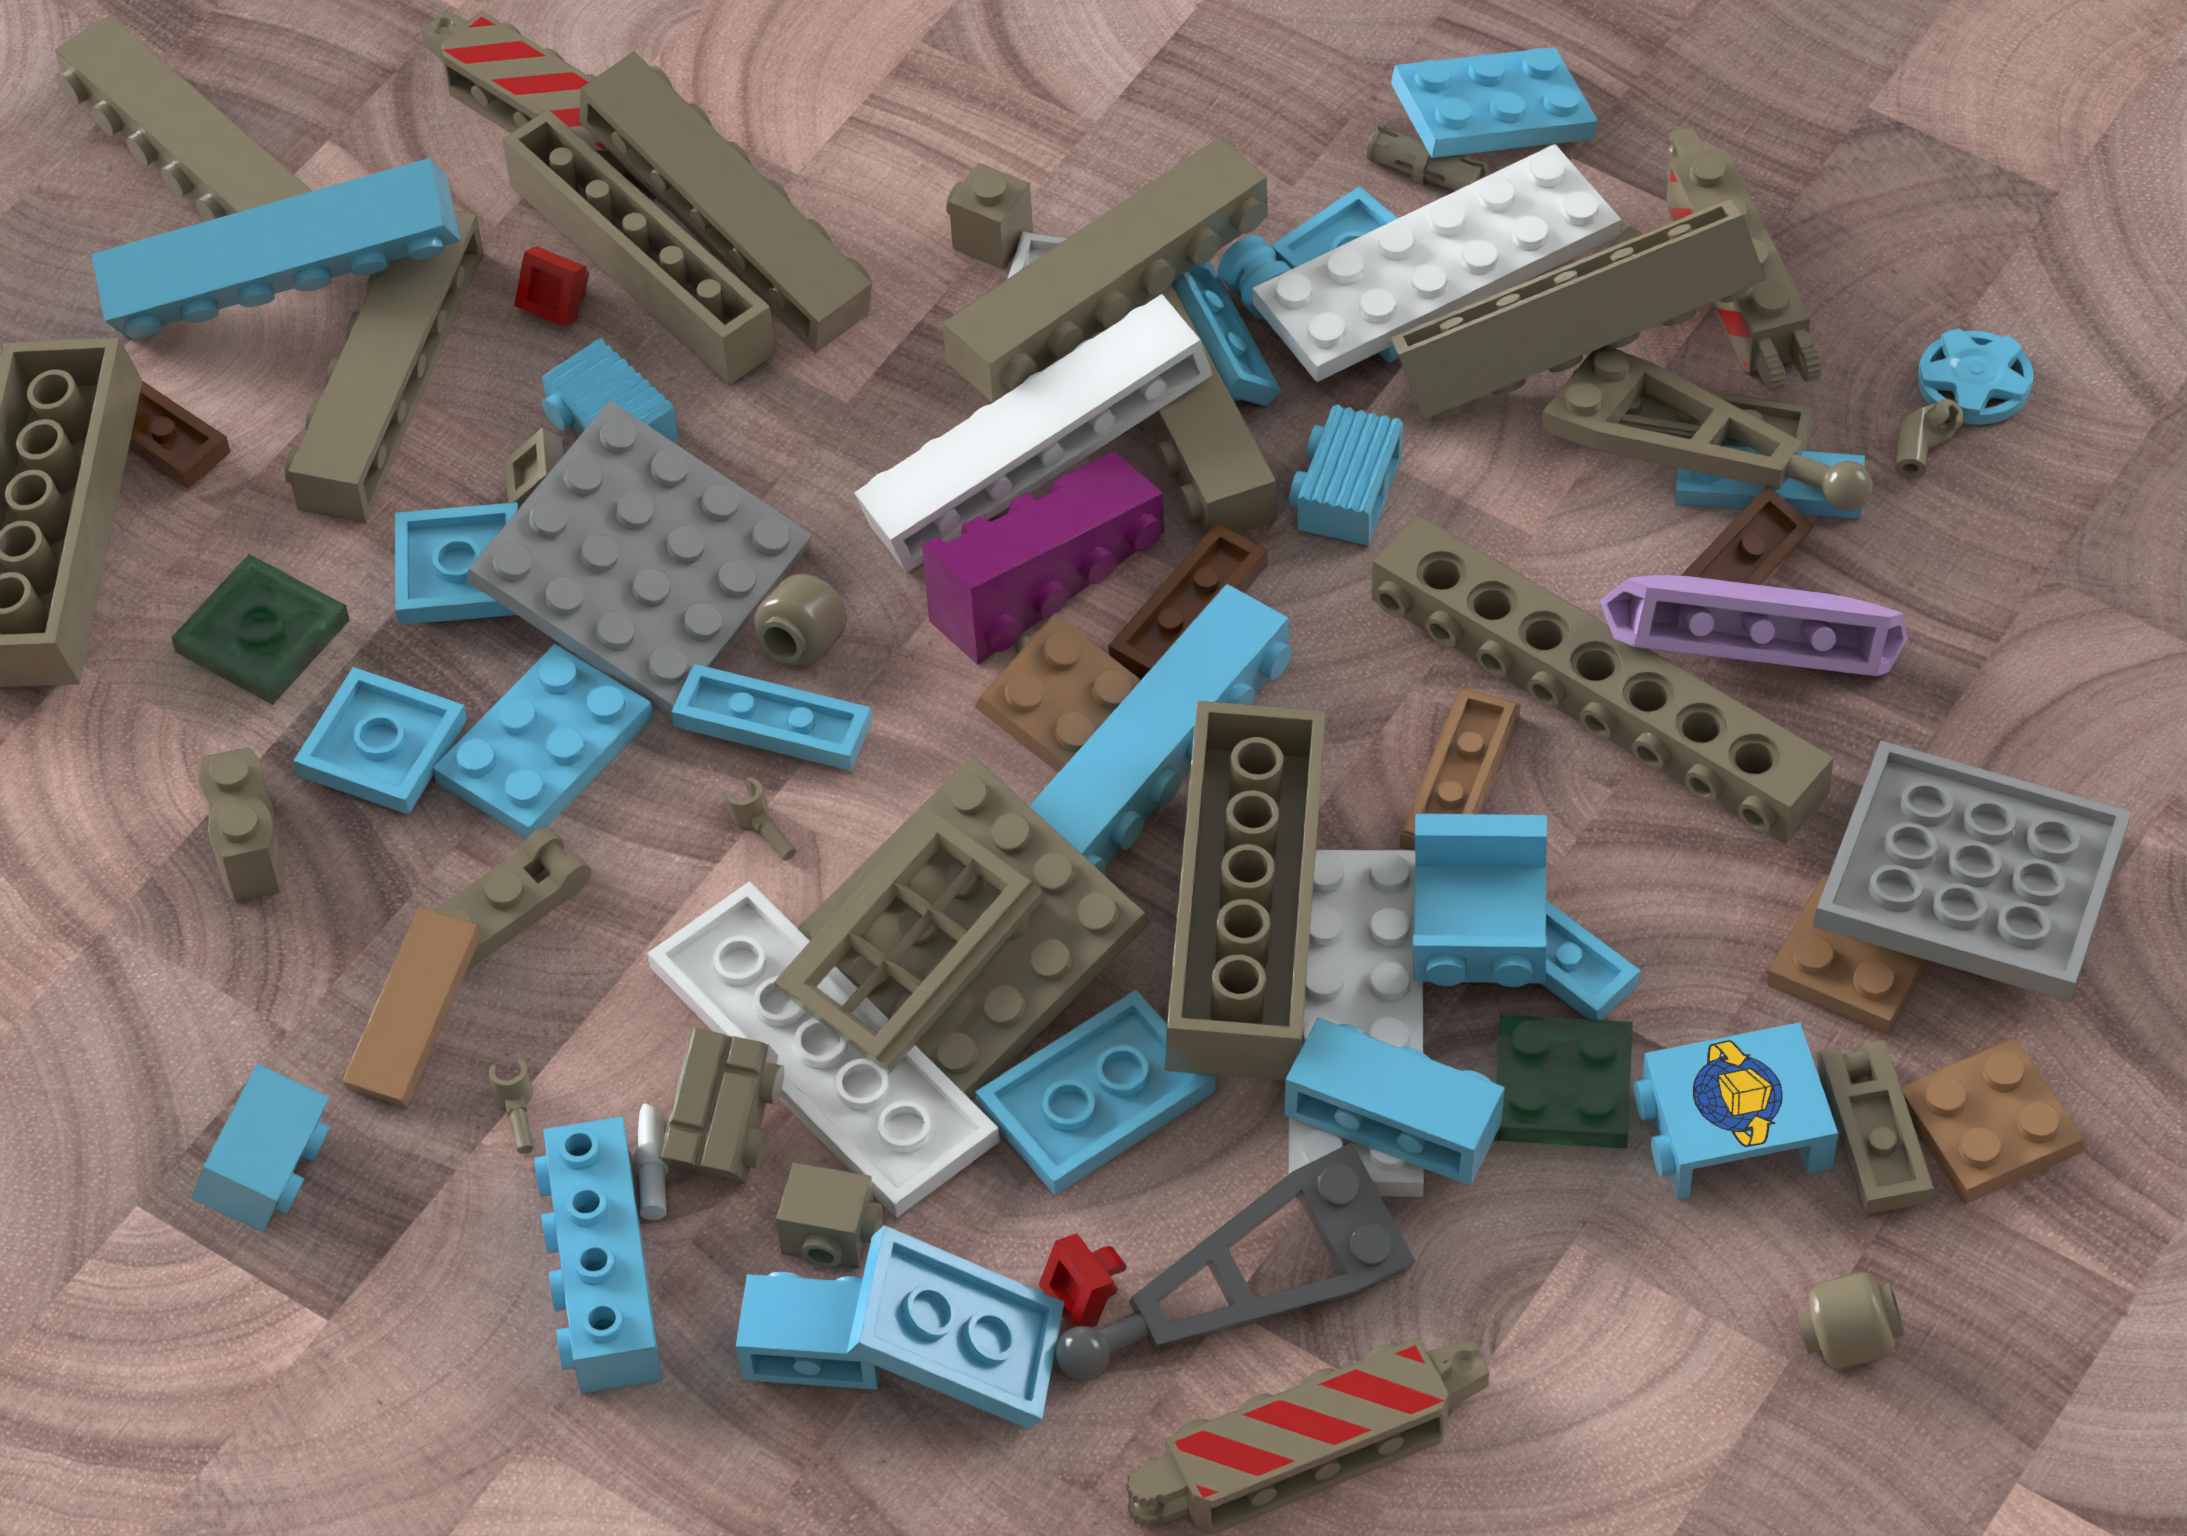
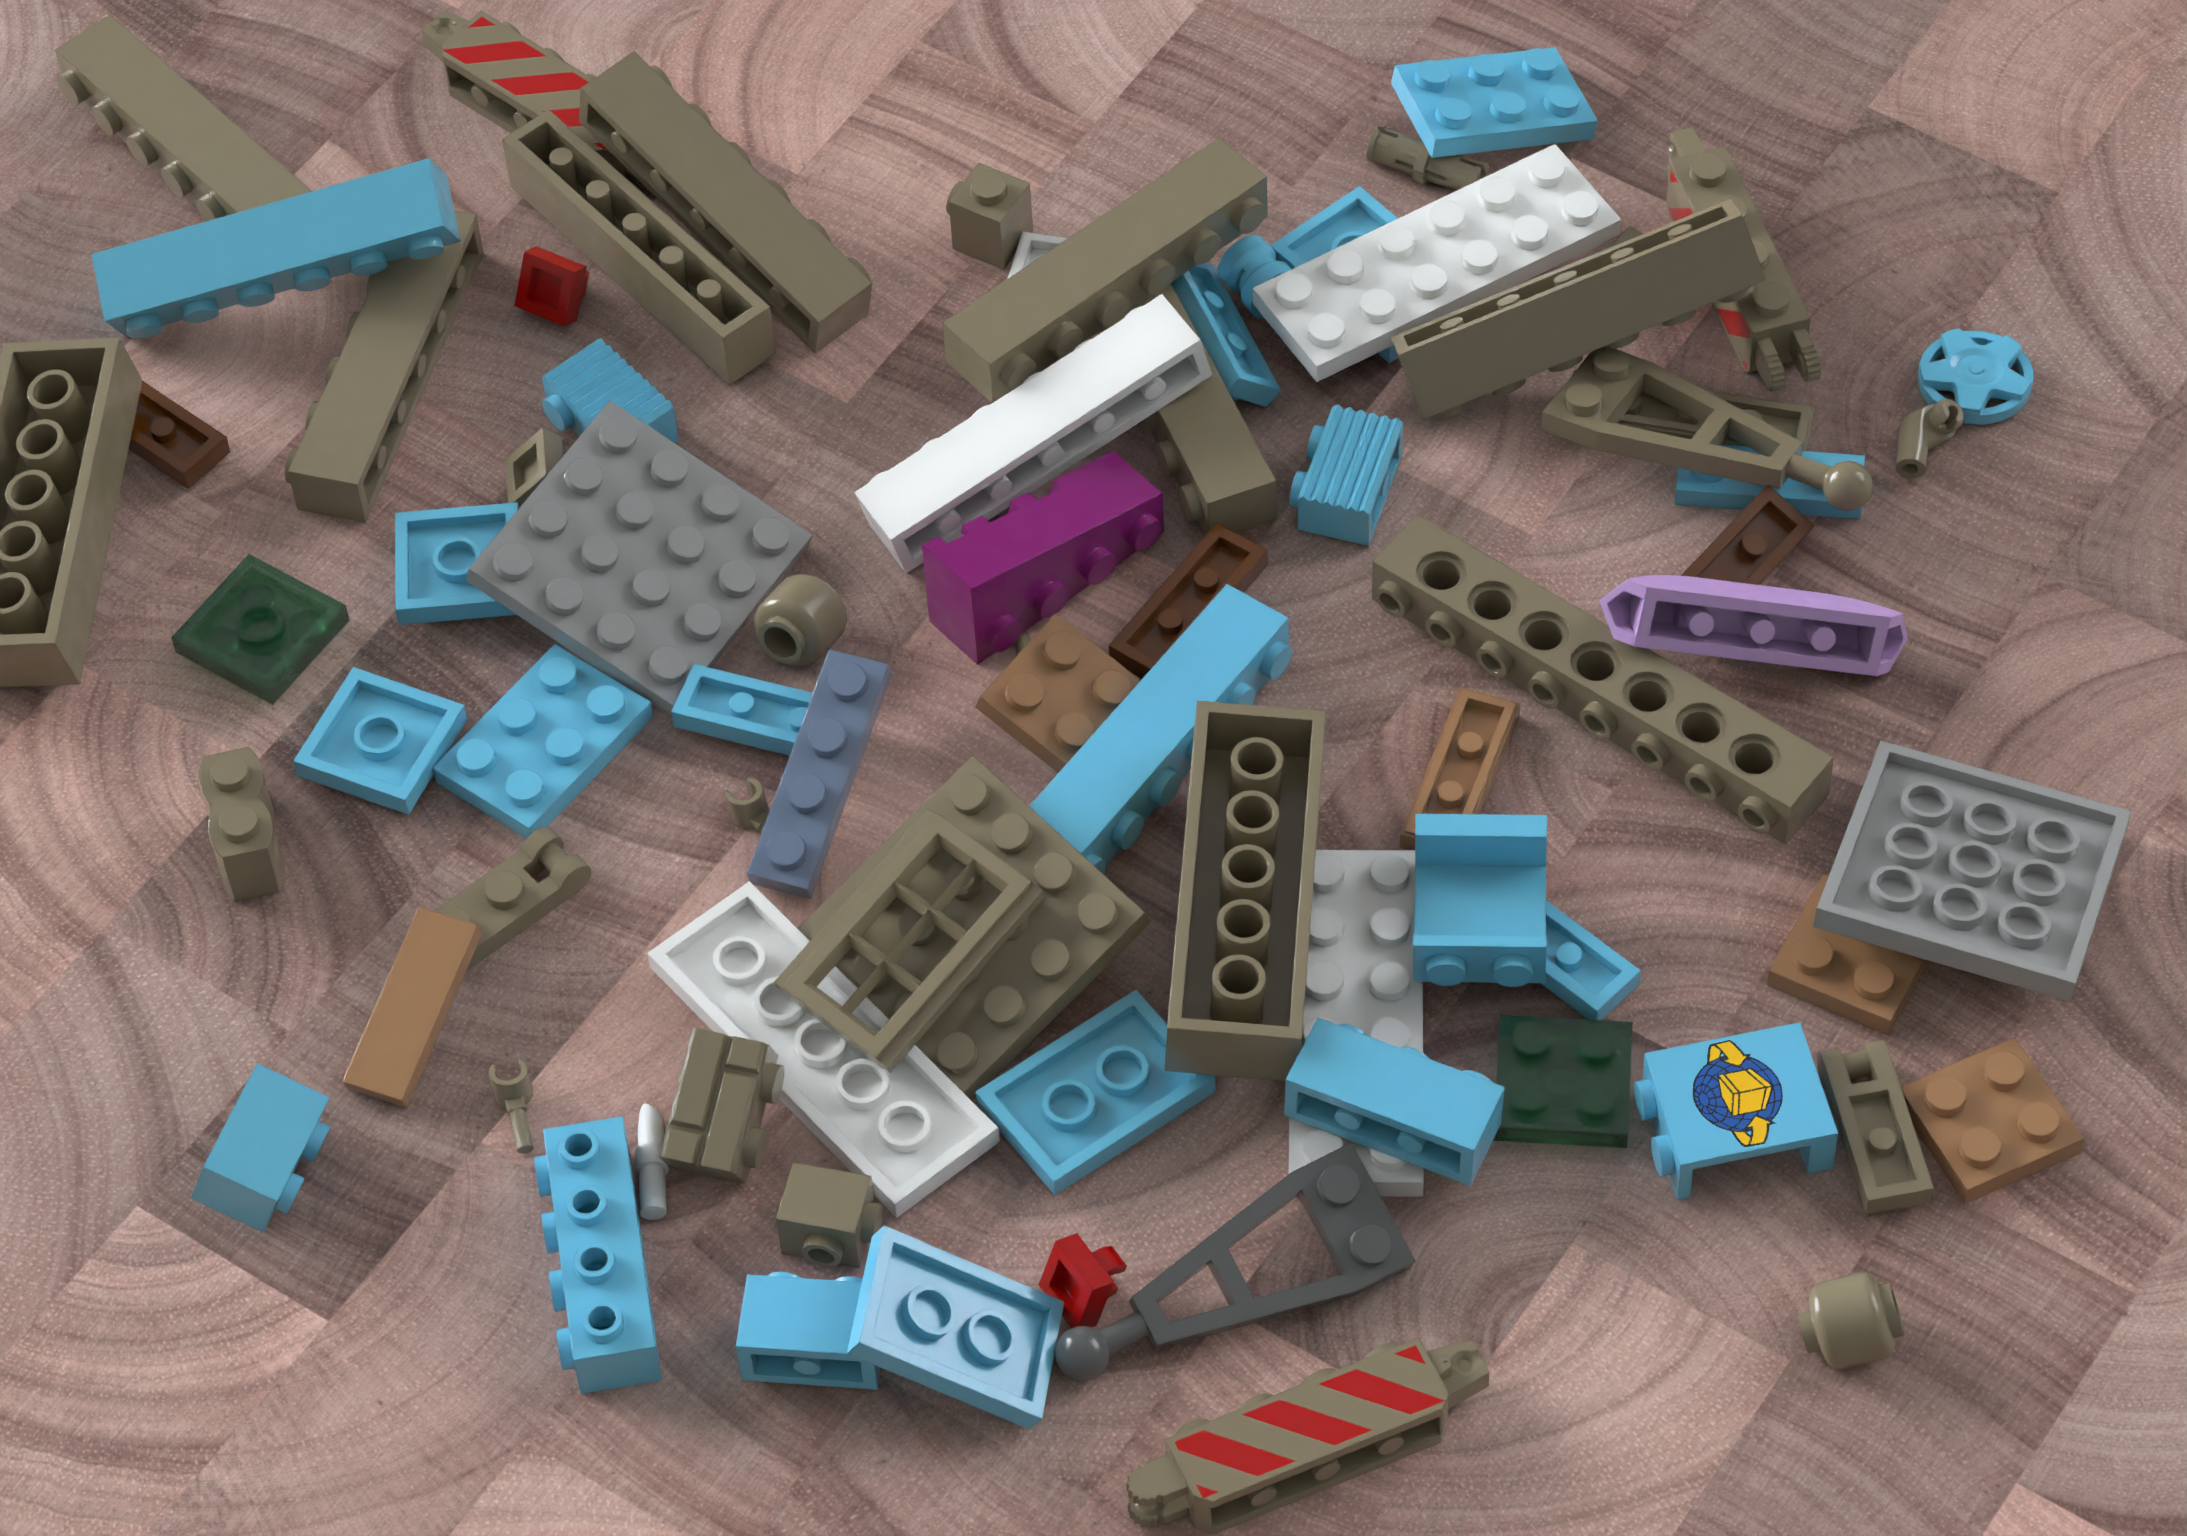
none -> sand blue plate [747,649,892,899]

